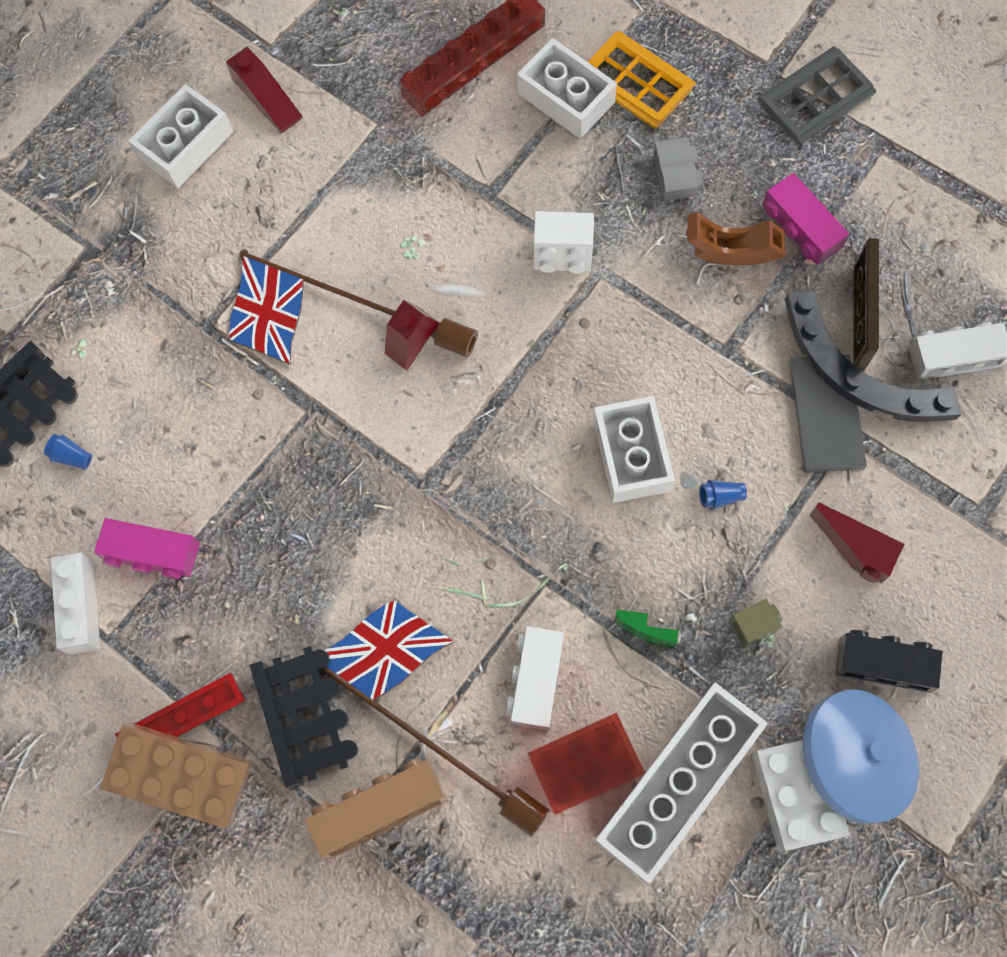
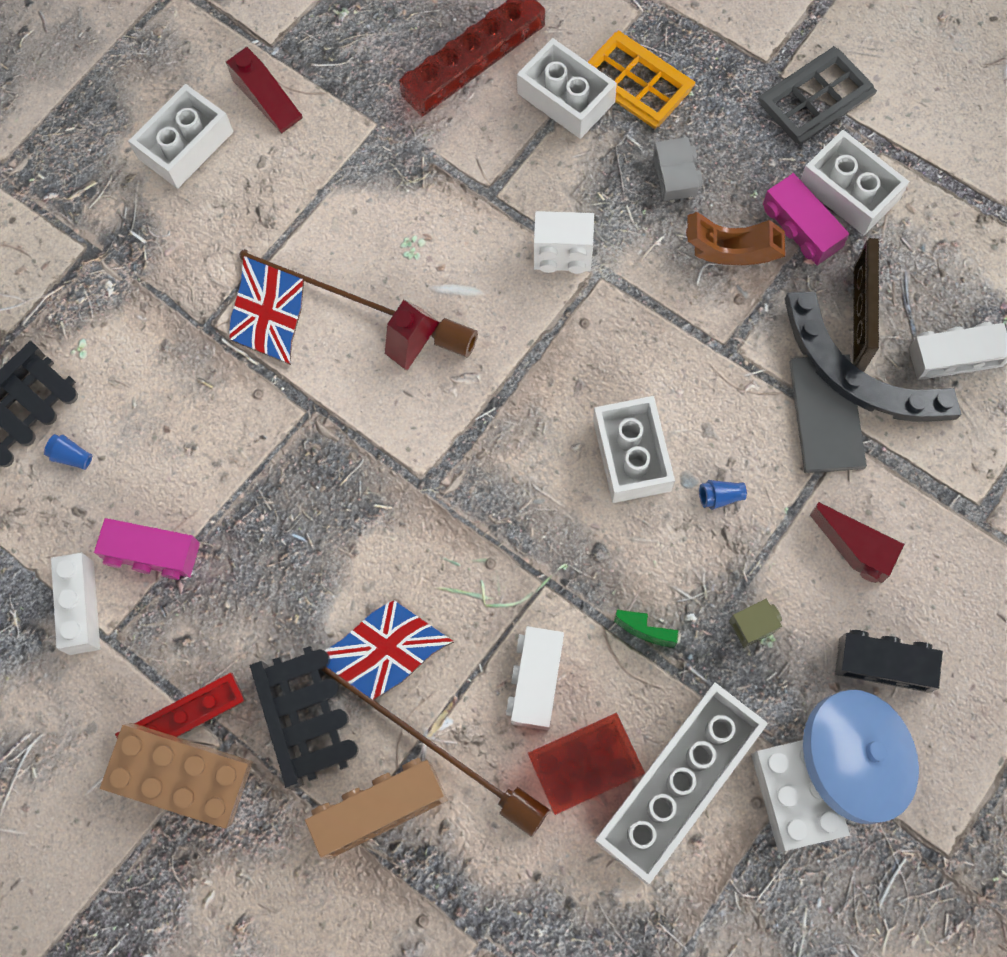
none -> white brick [800,130,910,235]

